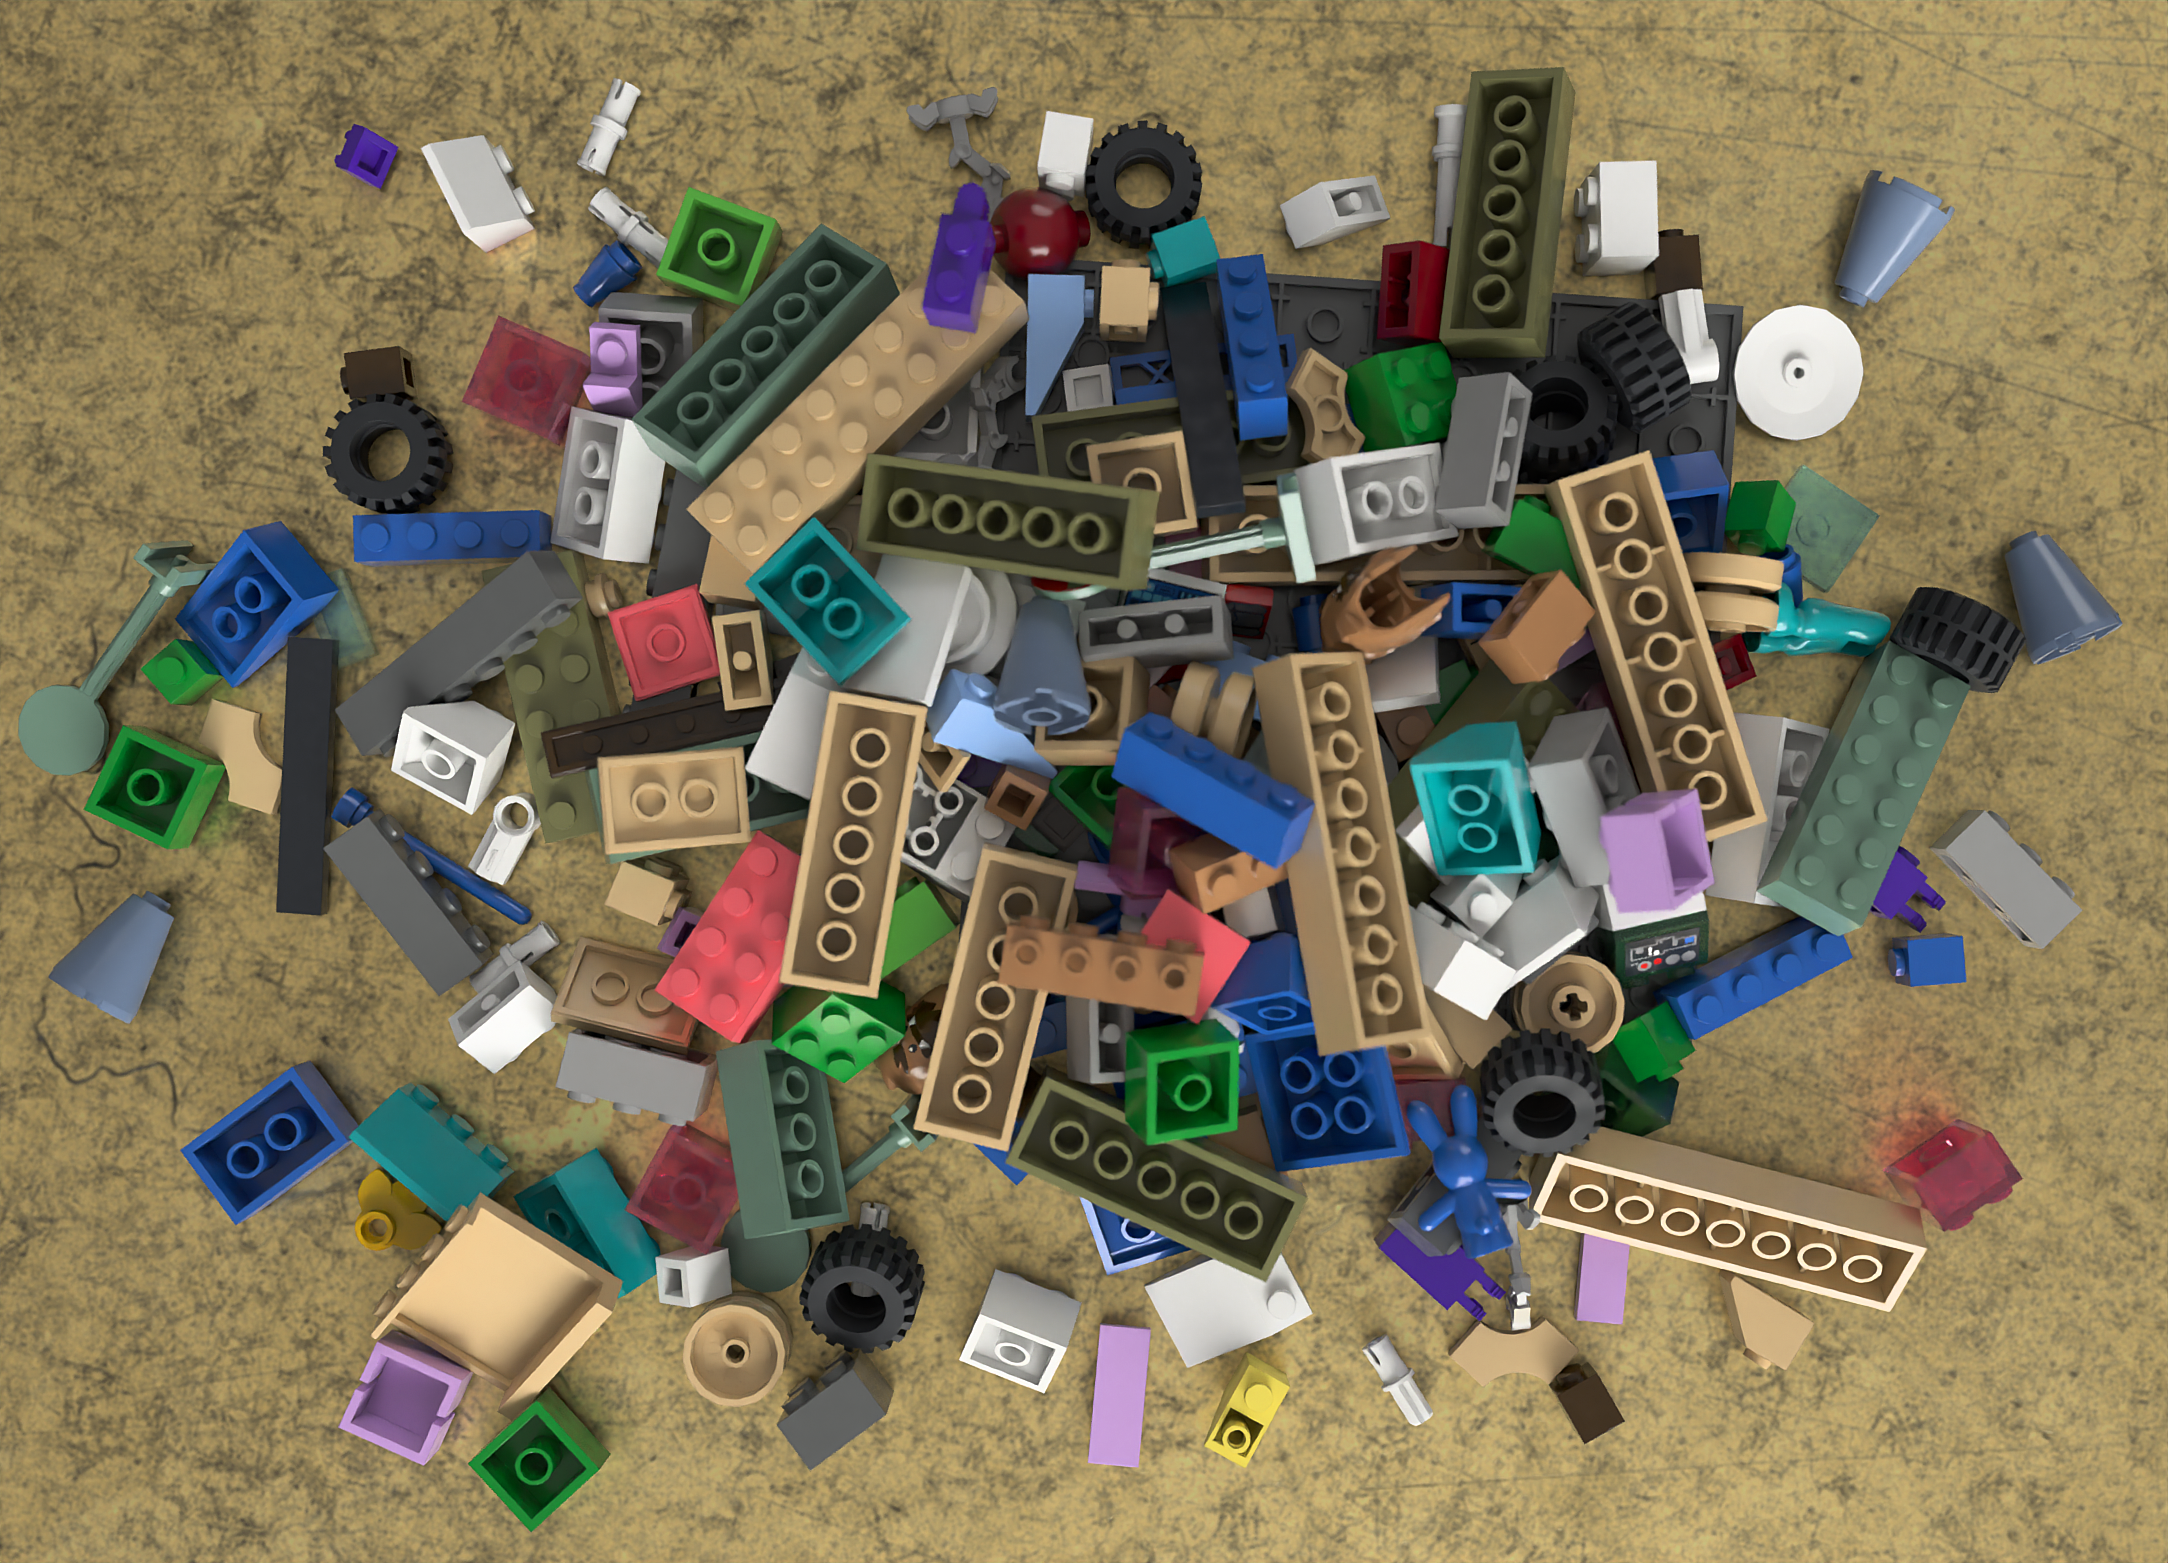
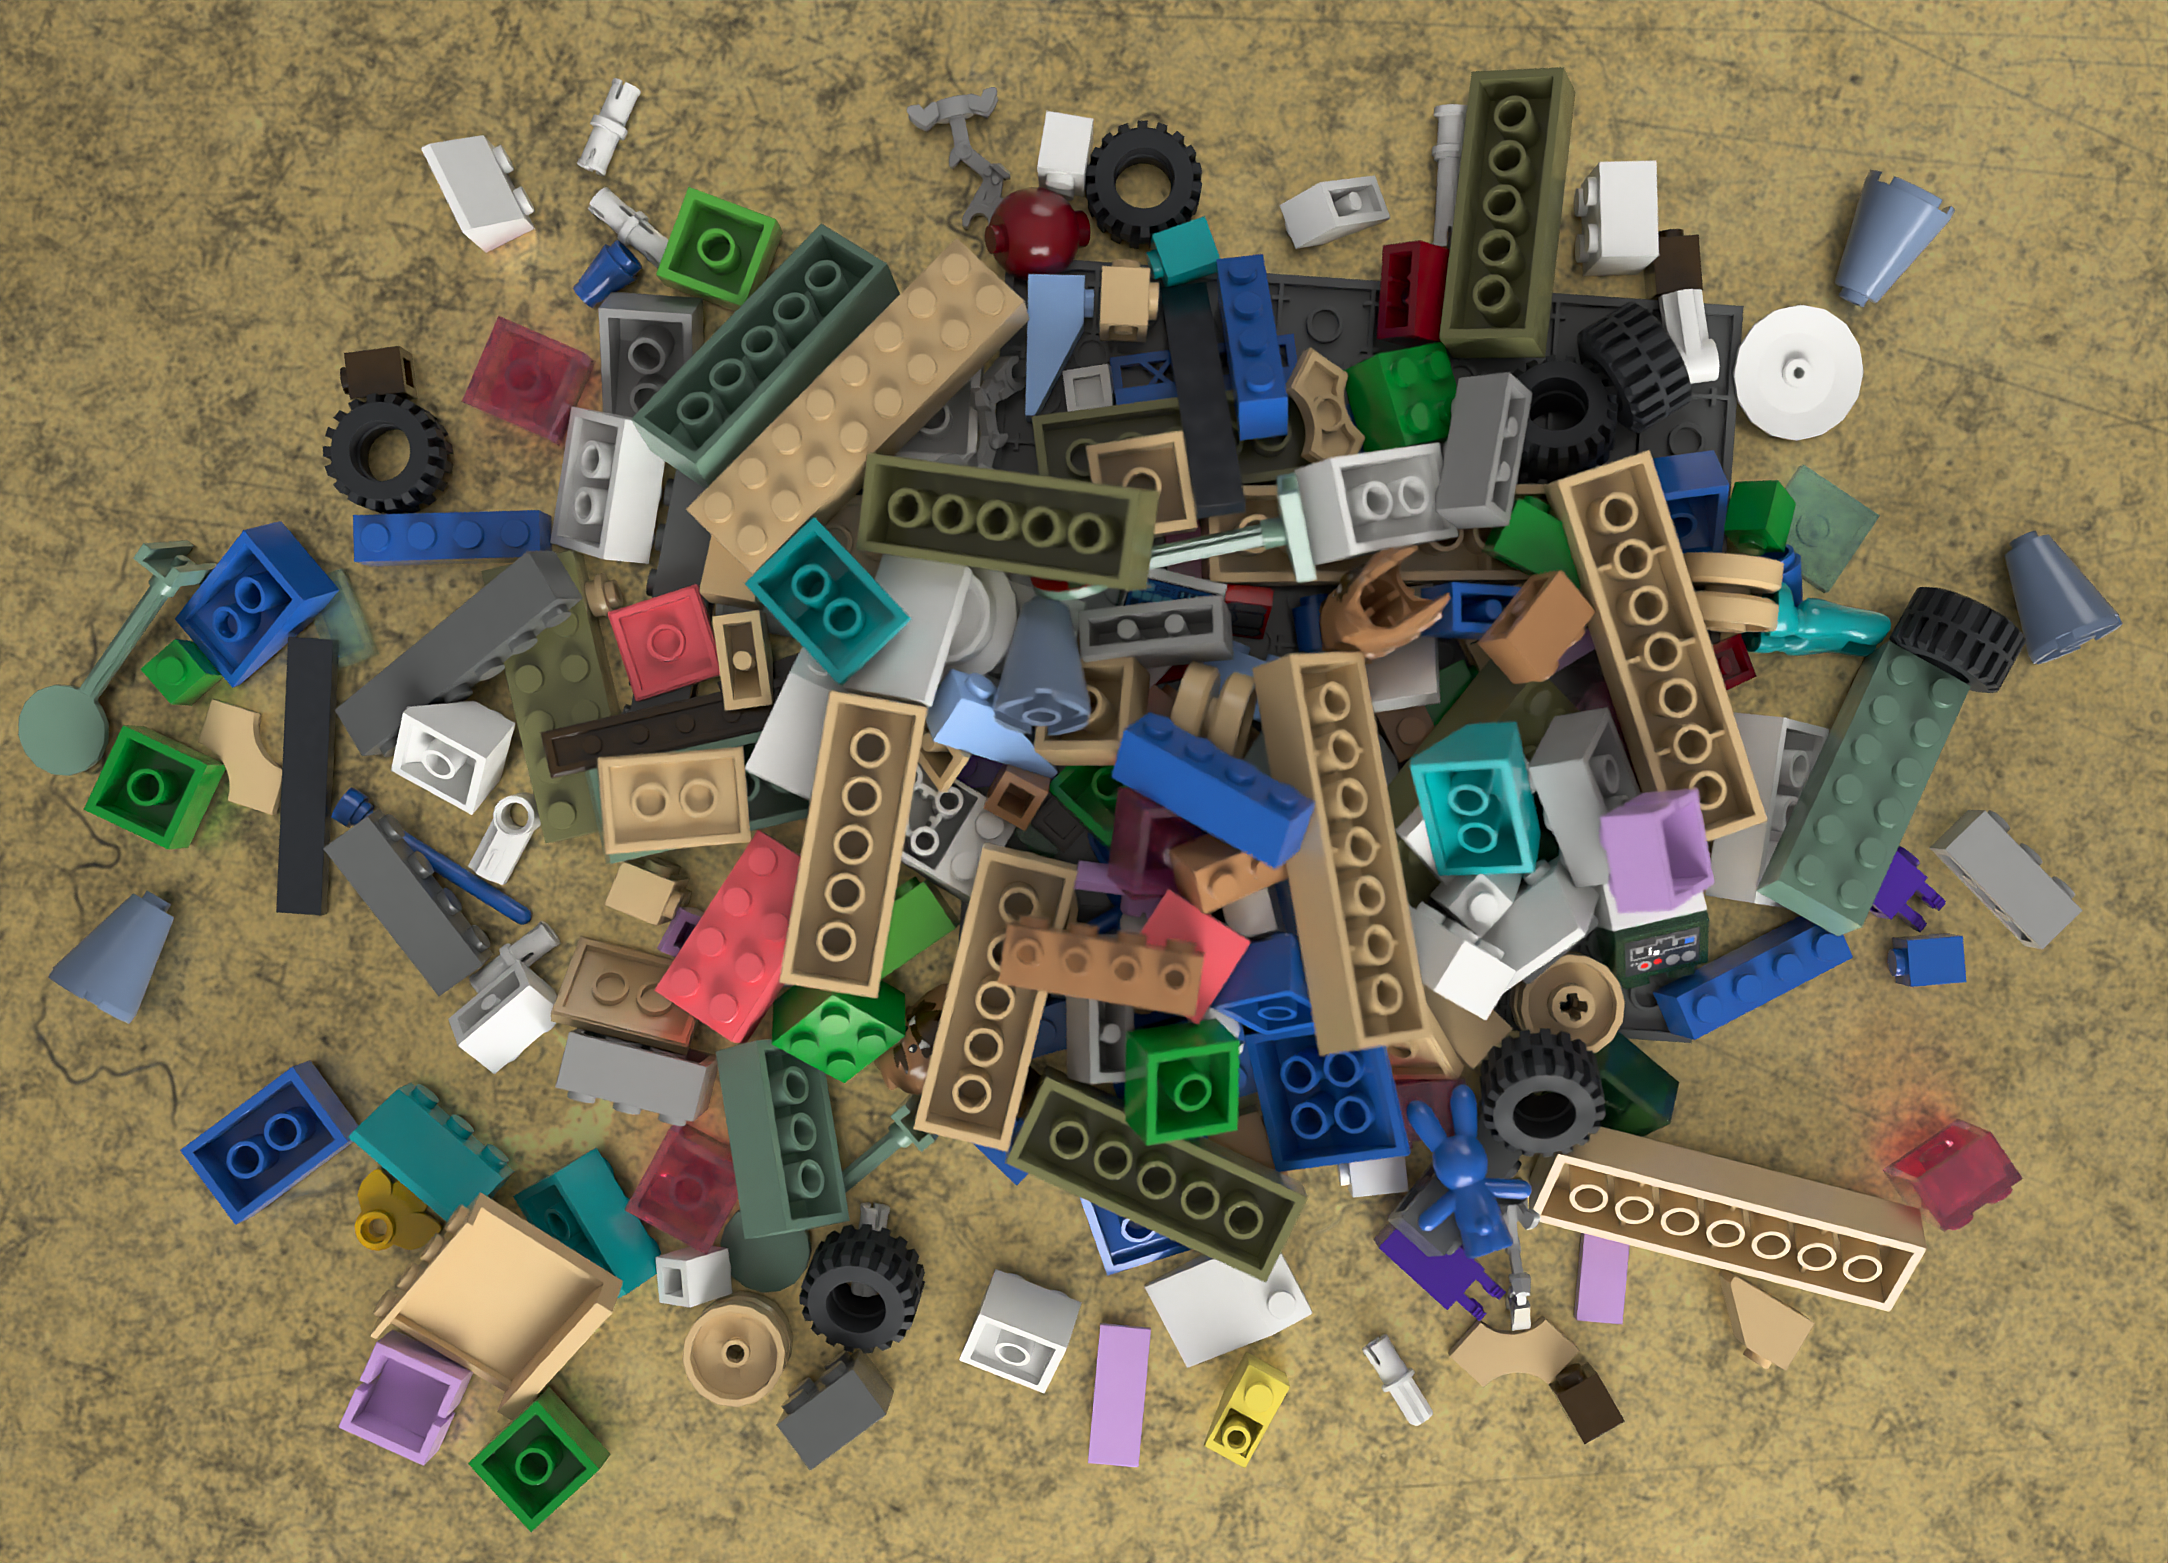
dark purple tile [334,124,398,189] -> none
lavender slope [583,322,643,417] -> none
dark purple hinge [922,181,996,333] -> none
green brick [1613,1001,1696,1083] -> none
none -> white brick [1337,1156,1408,1198]

